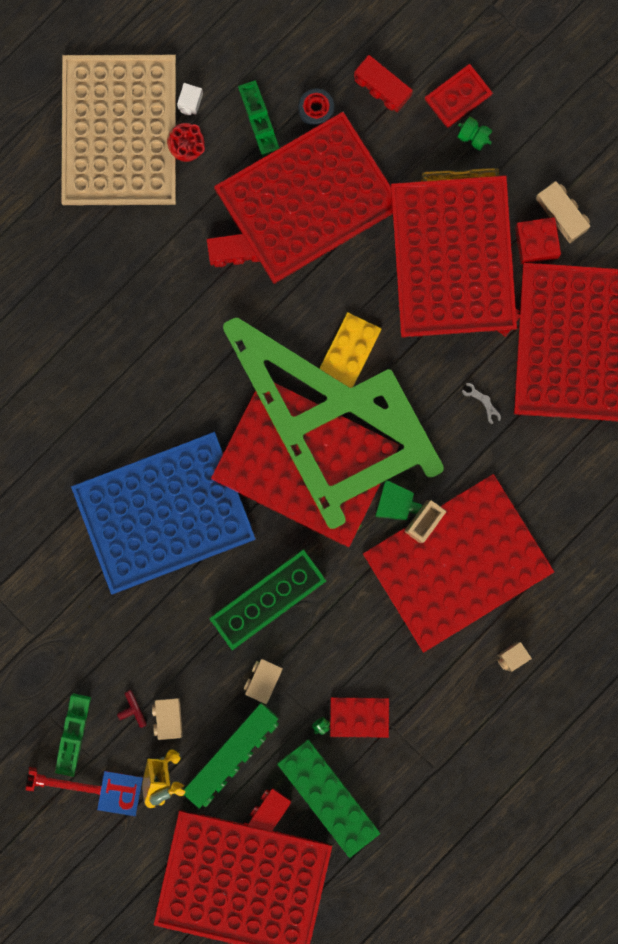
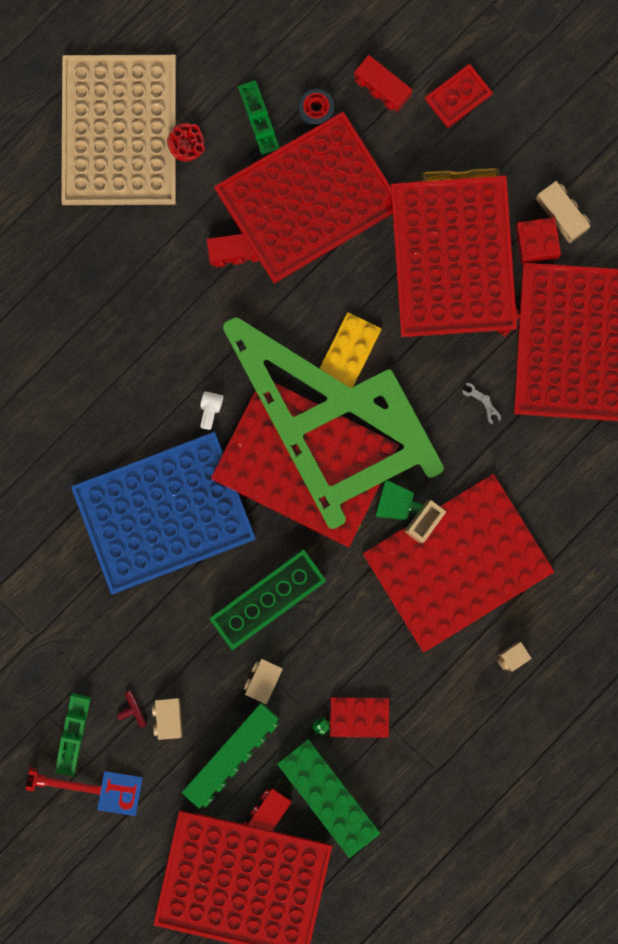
yellow torso [142,750,185,808] -> none
white brick [177,83,203,115] -> none
green wheel [457,116,493,151] -> none
none -> white axle [200,391,223,430]

